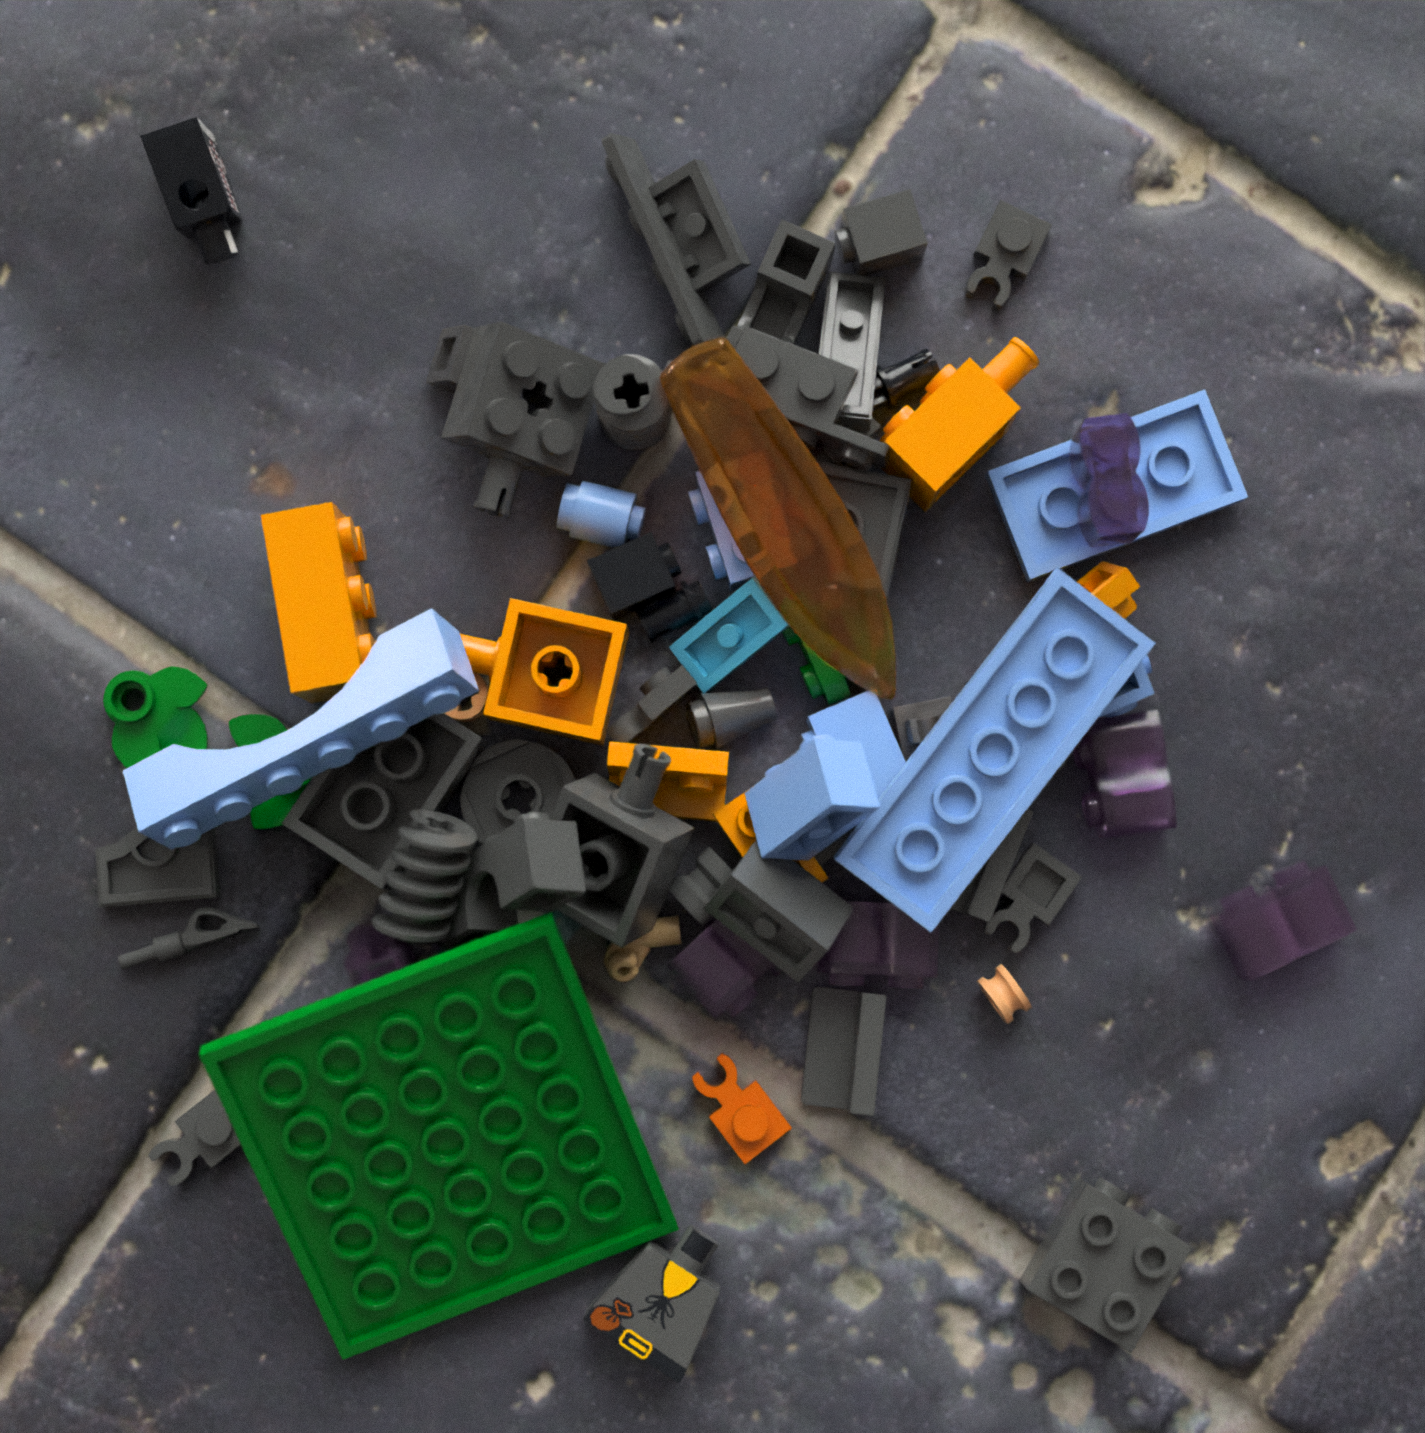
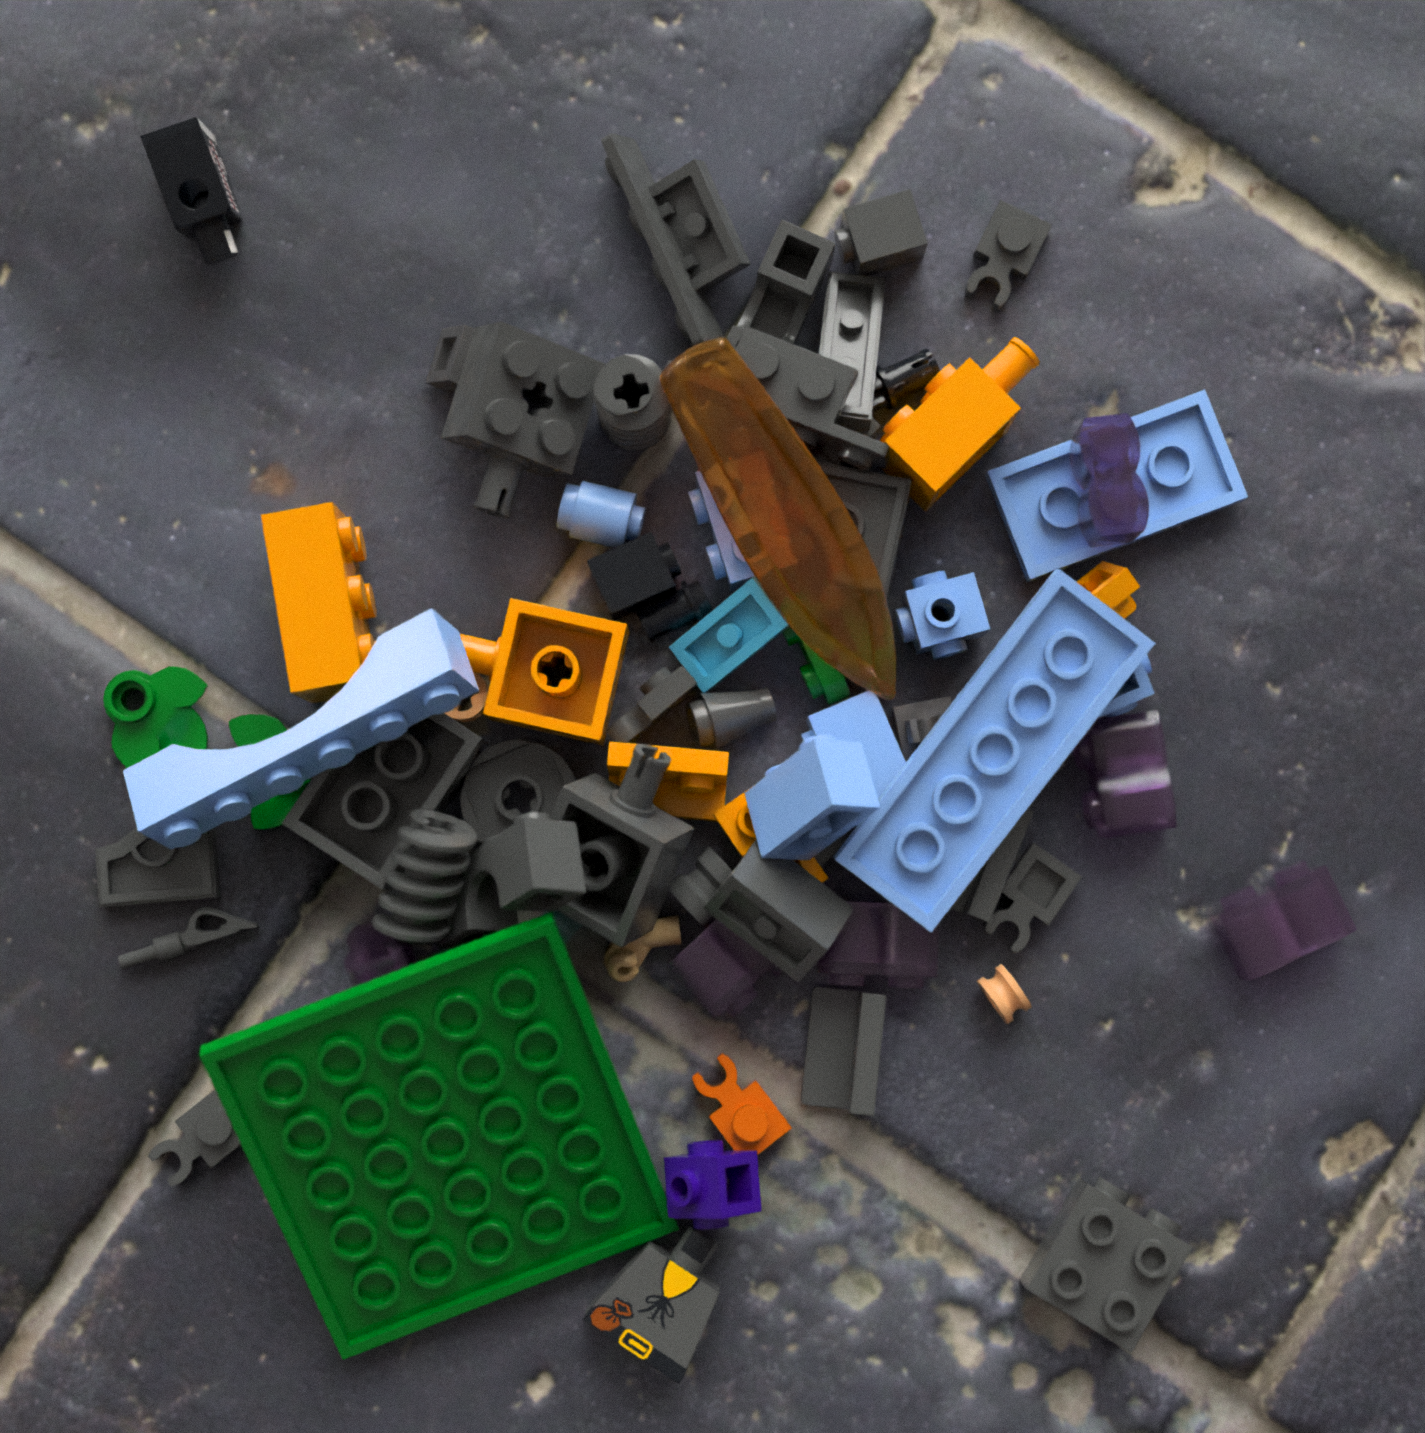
none -> dark purple brick [664,1140,762,1229]
none -> light blue brick [895,571,990,660]

